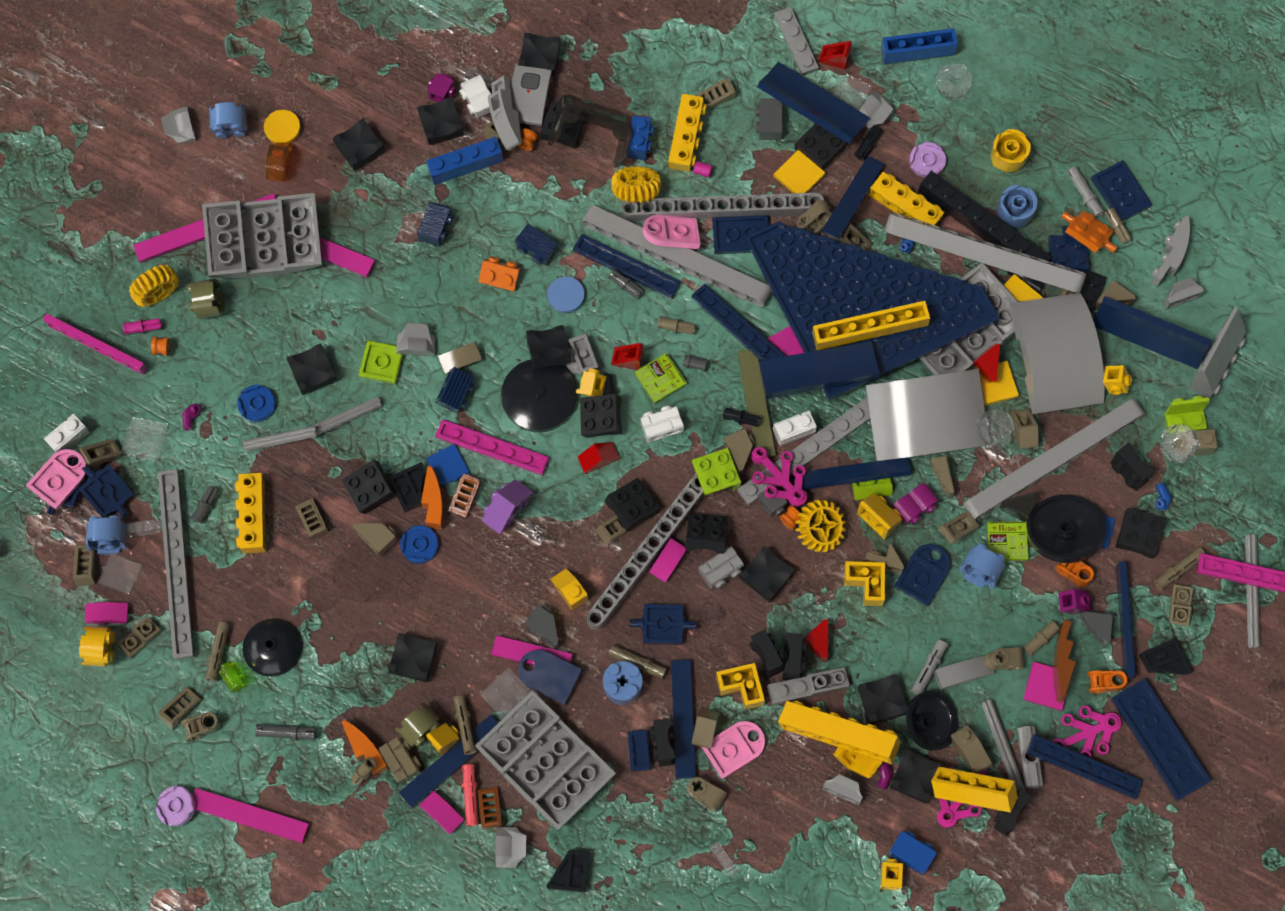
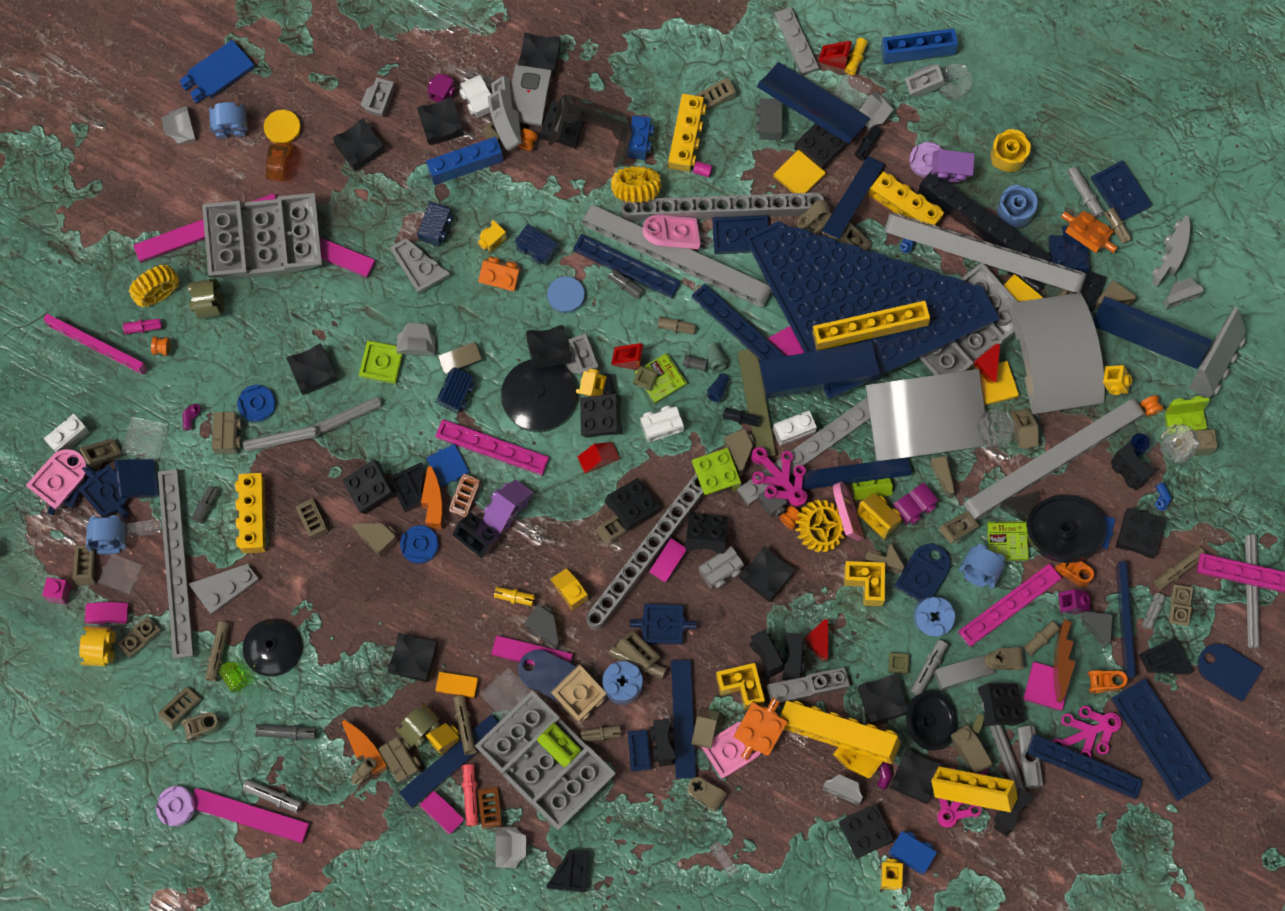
none -> dark pink brick [42,577,71,605]
none -> dark blue tile [115,459,159,498]
none -> blue tile [179,40,255,104]
none -> light grey wing [189,564,260,615]
none -> dark tan brick [212,412,242,454]
none -> light grey pin [243,779,302,814]
none -> light grey slope [360,77,395,117]
none -> light grey wing [390,238,450,294]
none -> light orange tile [435,672,478,698]
none -> black brick [452,513,501,558]
none -> yellow brick [477,220,507,253]
none -> yellow pin [494,586,535,607]
none -> lime slope [537,722,582,767]
none -> tan plate [550,665,607,721]
none -> dark tan axle [581,725,621,742]
none -> dark tan slope [616,630,660,668]
none -> olive tile [633,366,658,391]
none -> sand green cone [707,342,727,372]
none -> dark blue cone [707,373,730,403]
none -> orange plate [733,697,788,760]
none -> bright pink tile [833,482,864,542]
none -> black brick [839,804,894,859]
none -> yellow pin [845,38,868,75]
none -> olive tile [888,652,909,675]
none -> light grey slope [905,64,946,97]
none -> medium blue brick [913,596,955,636]
none -> medium lavender brick [931,149,974,183]
none -> dark pink tile [958,563,1062,647]
none -> olive tile [971,713,984,736]
none -> black brick [978,683,1025,726]
none -> clear blue brick [1129,433,1150,457]
none -> orange wheel [1140,395,1164,417]
none -> light grey axle [1142,593,1166,630]
none -> dark blue tile [1197,644,1263,702]

